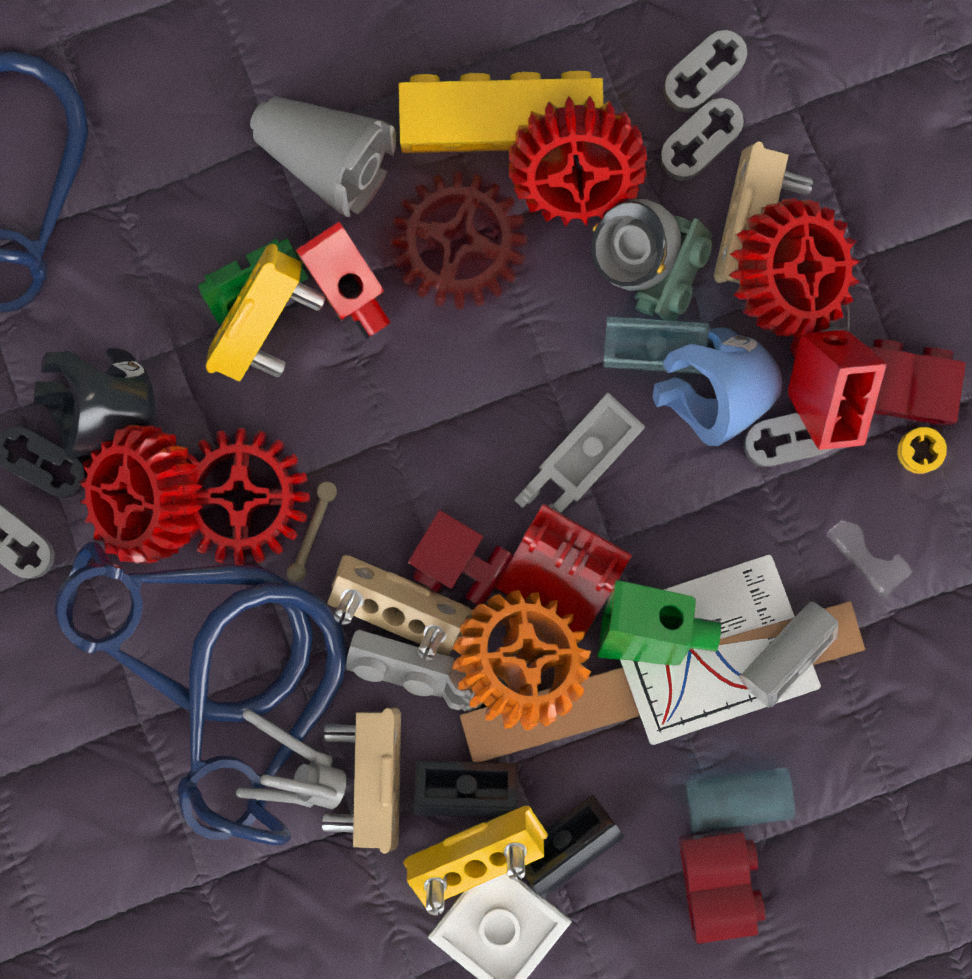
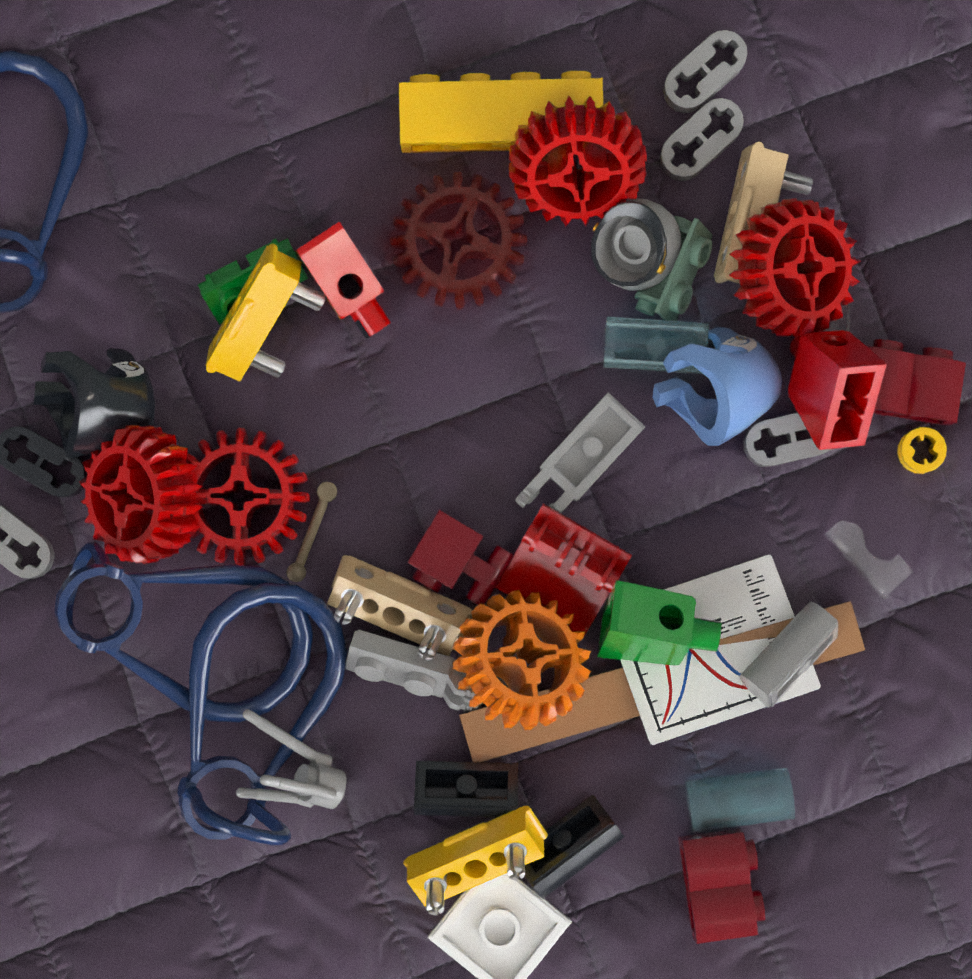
light grey cone [250,96,397,217] -> none
tan piece [322,707,401,854] -> none

